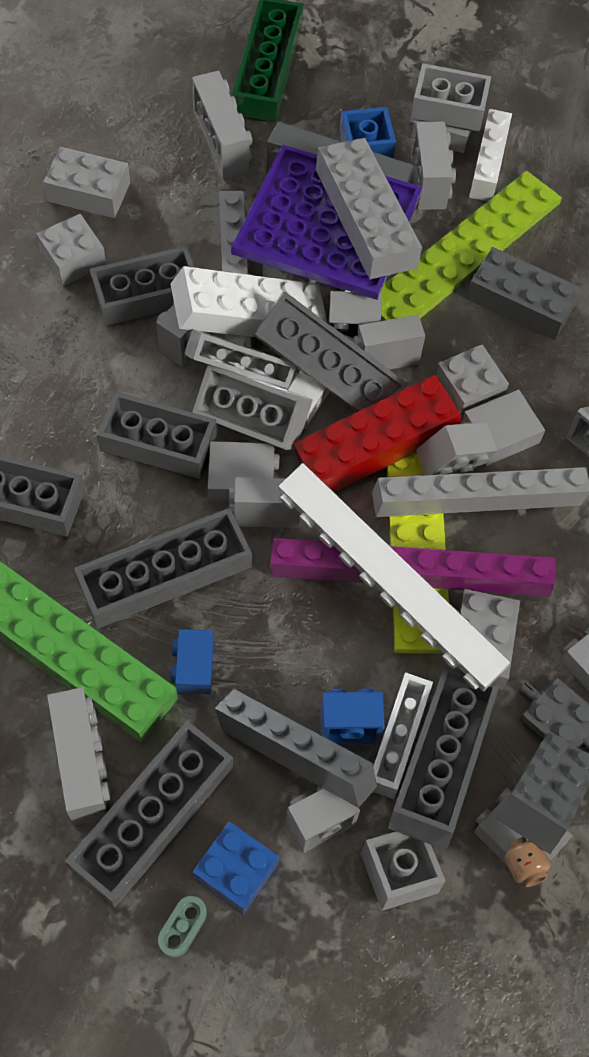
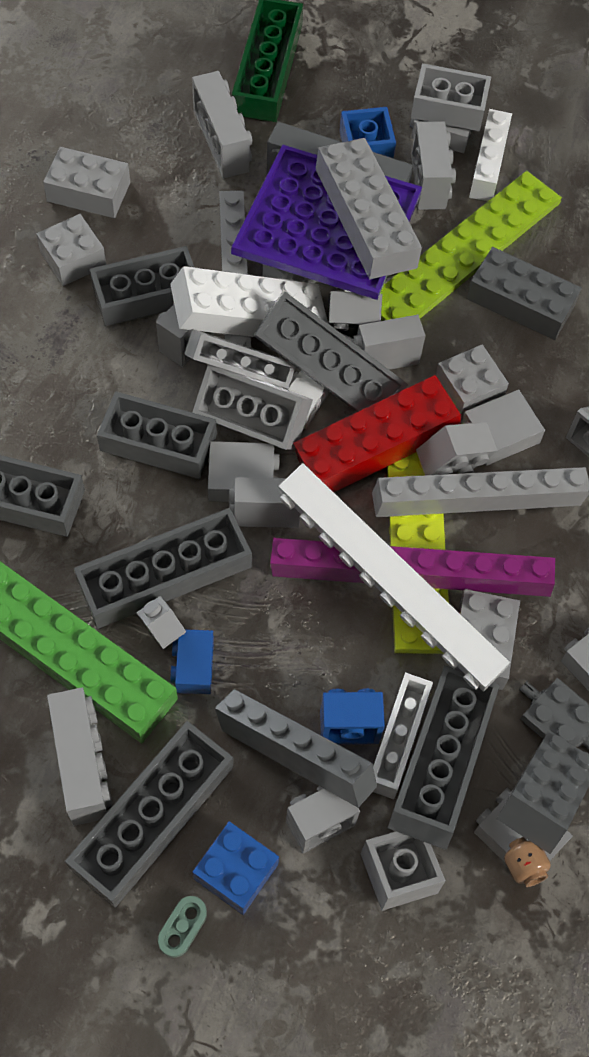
none -> light grey slope [137,596,186,649]

